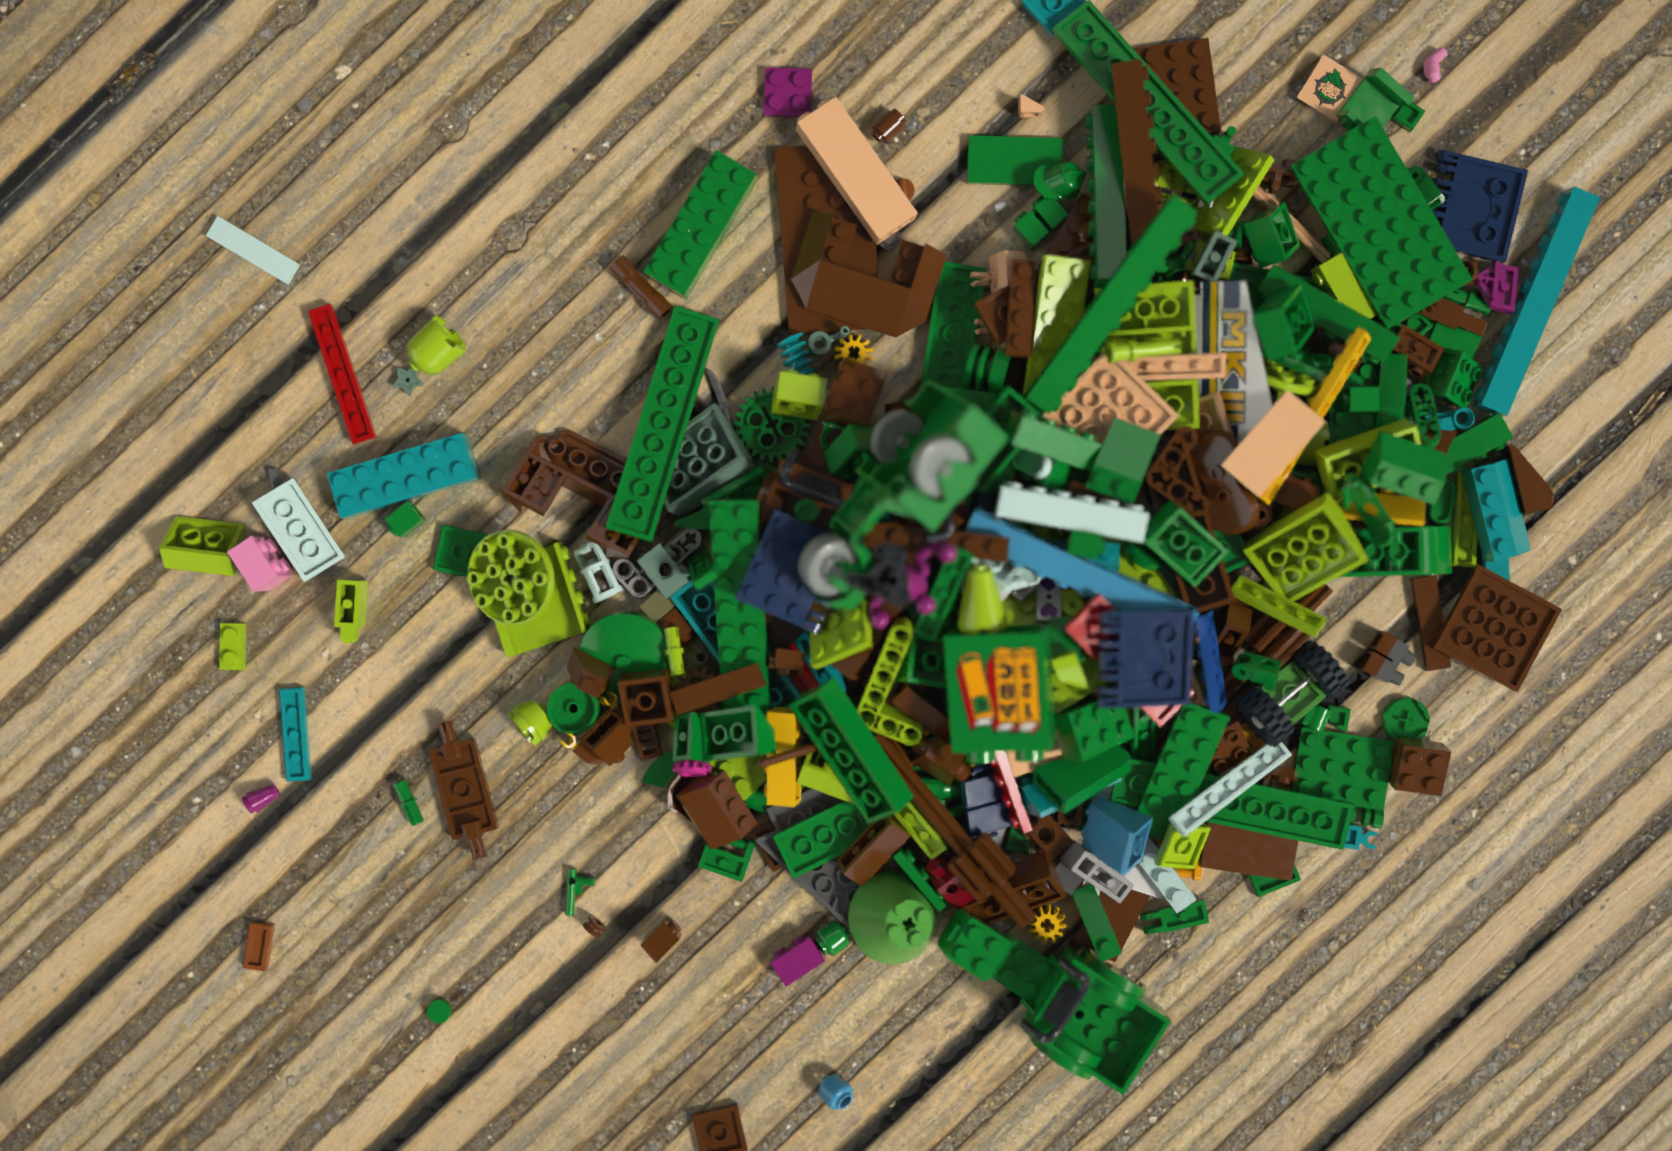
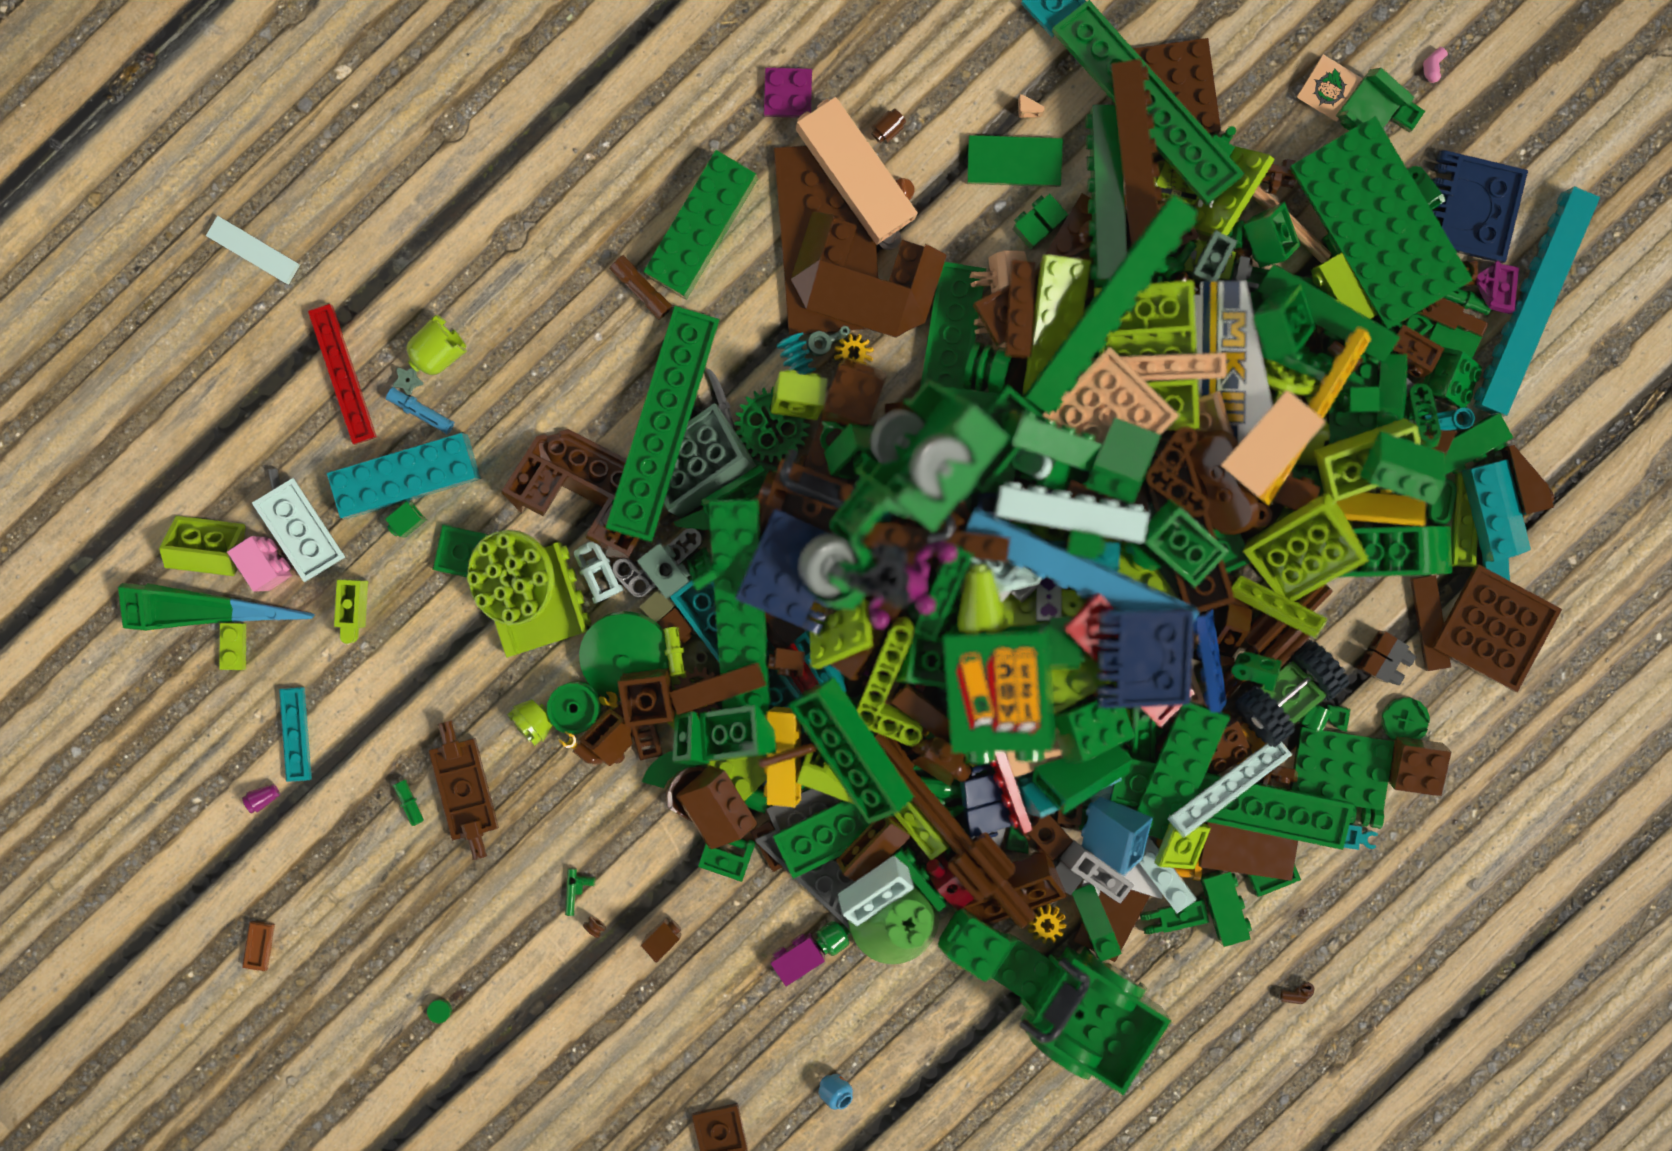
reddish brown slope [567,647,616,698] -> none
dark pink gear [673,760,711,777] -> none
green plate [794,499,819,523] -> none
green piece [1033,161,1087,200] -> none
lime slope [1051,650,1089,689] -> none
lime pin [1105,338,1182,364] -> none
green piece [1339,472,1395,548] -> none
none -> green plate [118,583,315,631]
none -> dark azure pin [386,387,455,435]
none -> light aqua brick [838,856,914,926]
none -> green brick [1200,870,1252,947]
none -> dark grey bracket [1231,256,1259,295]
none -> reddish brown arm [1280,982,1315,1004]

